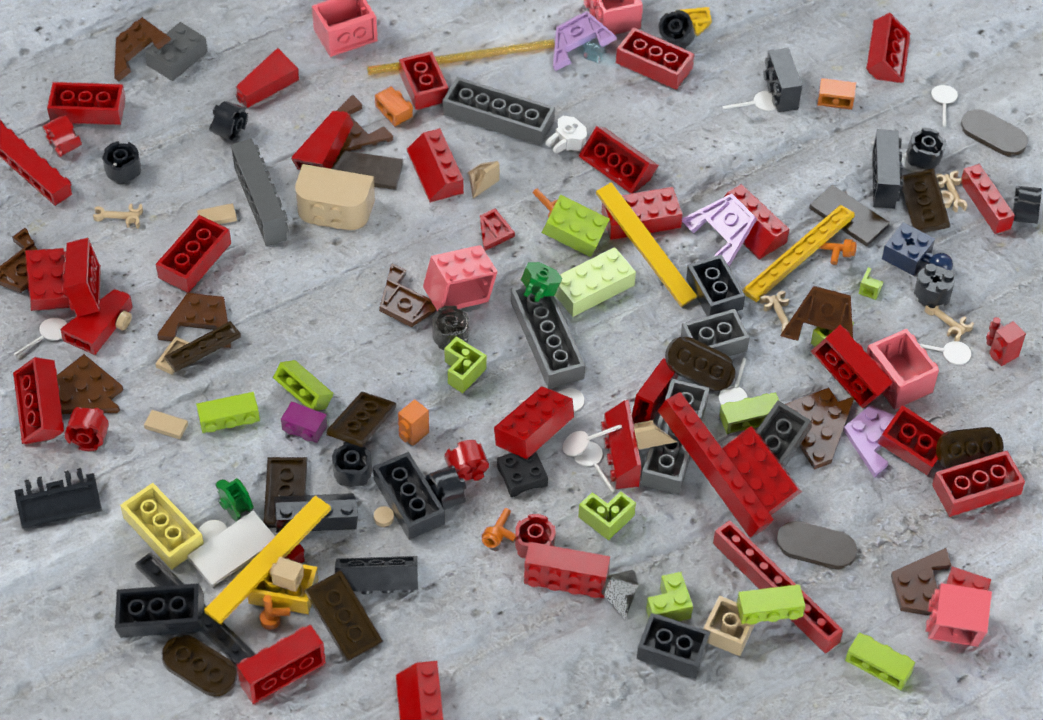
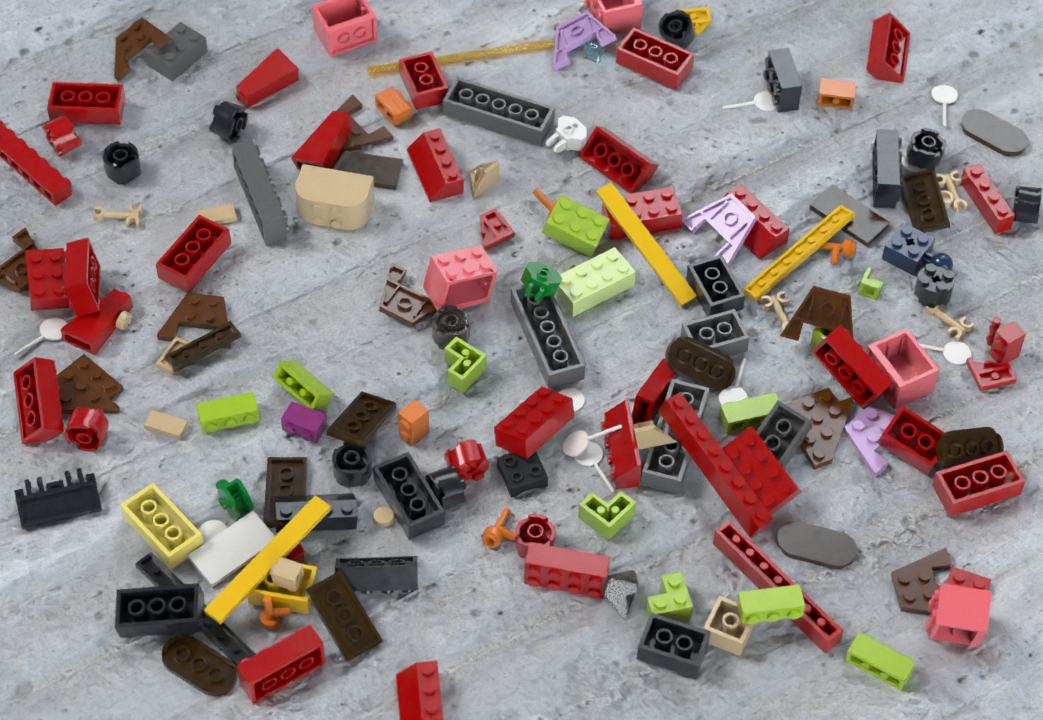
none -> red wing [966,358,1017,391]

